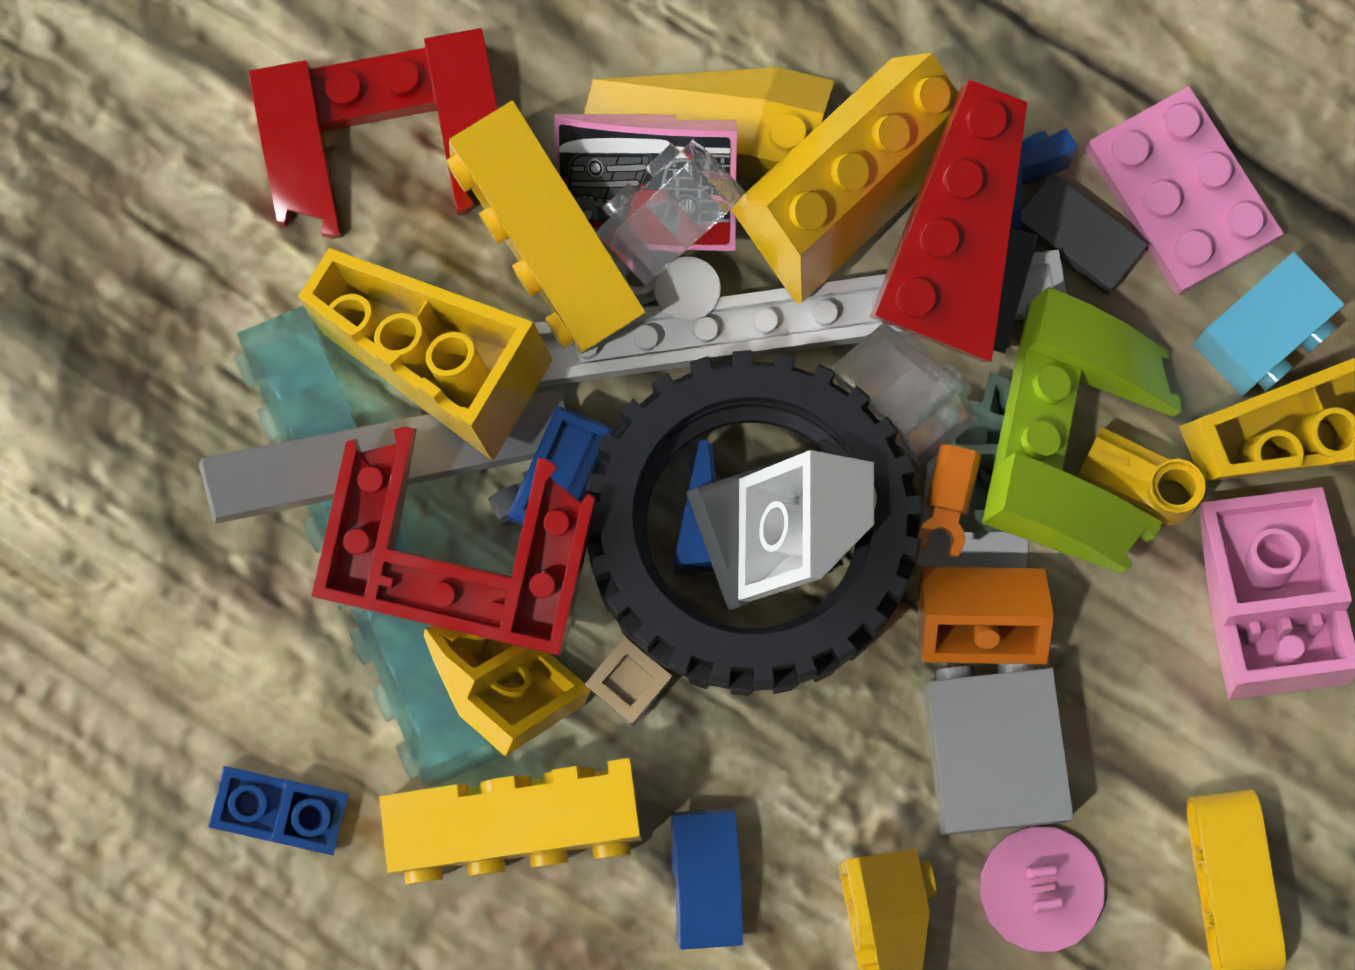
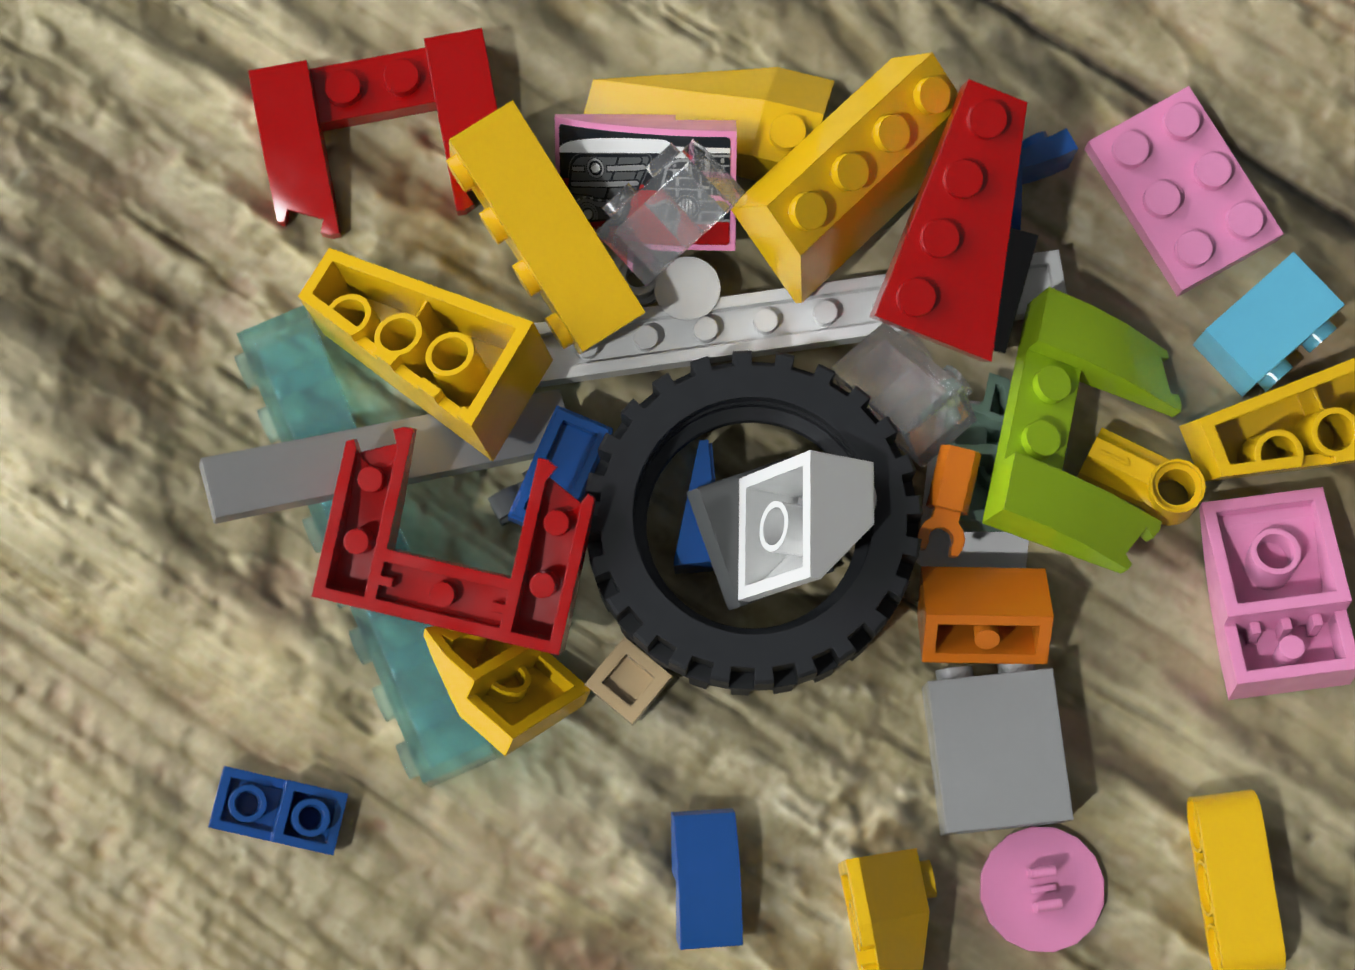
yellow wedge [379,758,643,885] -> none
dark grey tile [1021,173,1148,295] -> none

